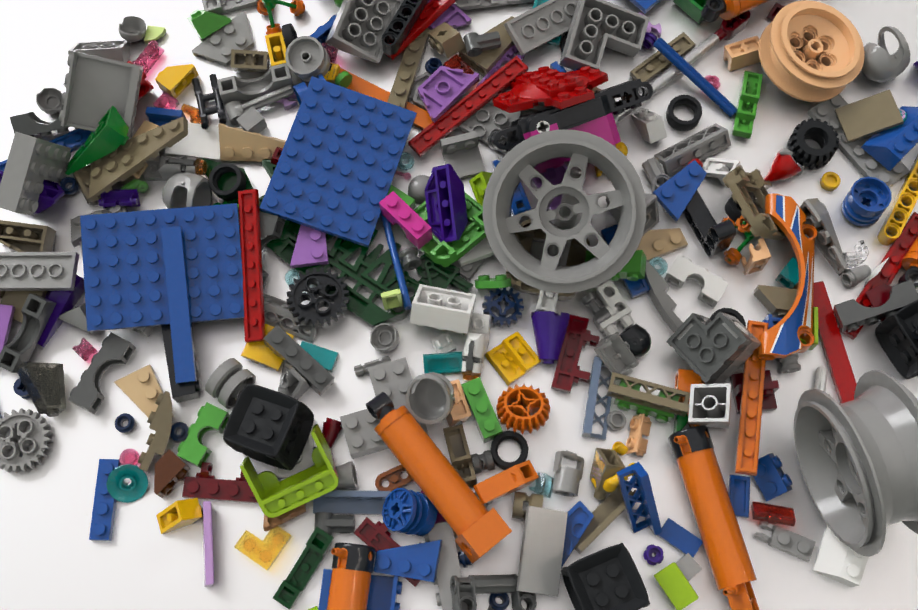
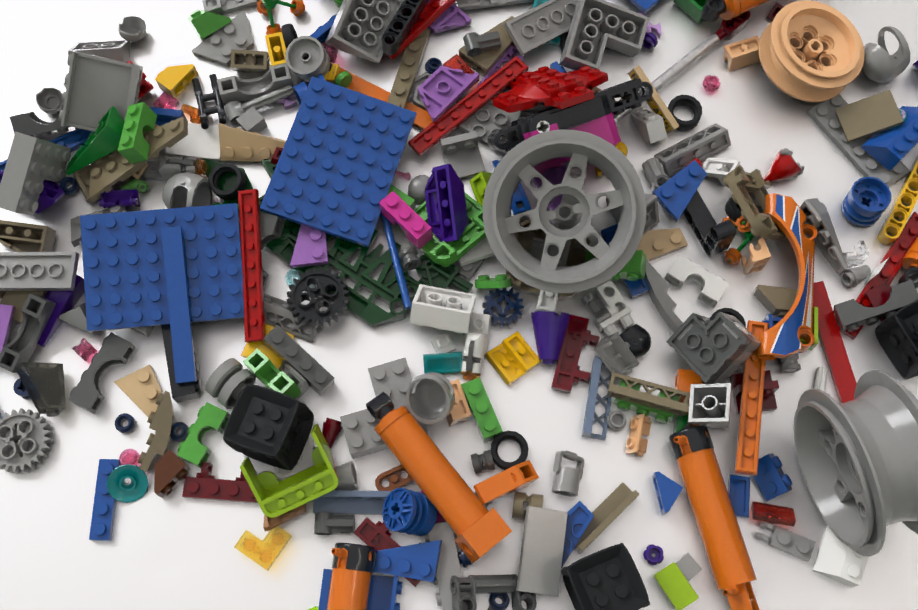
clear pink hinge [132,40,165,75] -> none
yellowish green tile [144,25,166,44] -> none
yellow slope [156,498,203,534] -> none
lavender tile [202,501,214,587] -> none
dark green slope [273,526,334,610] -> none
teal tile [300,341,339,372] -> none
light grey axle [354,356,391,377] -> none
light grey hair [370,323,399,352] -> none
yellowish green slope [381,289,403,310] -> none
clear light blue plate [398,152,414,170] -> none
dark tan brick [427,22,465,58] -> none
dark tan slope [443,424,477,488] -> none
orange gear [496,384,550,435] -> none
clear light blue tile [529,472,554,498] -> none
torso [590,441,635,500] -> none
blue fence [616,462,662,535] -> none
dark tan plate [630,32,695,82] -> none
clear light blue plate [649,257,668,275] -> none
blue axle [653,38,737,117] -> none
blue tile [657,518,703,558] -> none
bright green slope [732,71,763,139] -> none
teal brick [775,257,799,289] -> none
black tyre [787,118,839,170] -> none
yellow tile [820,172,841,191] -> none
none -> bright green arch [118,102,157,164]
none -> bright green arch [243,348,302,399]
none -> tan tile [627,65,679,134]
none -> blue slope [652,471,683,515]

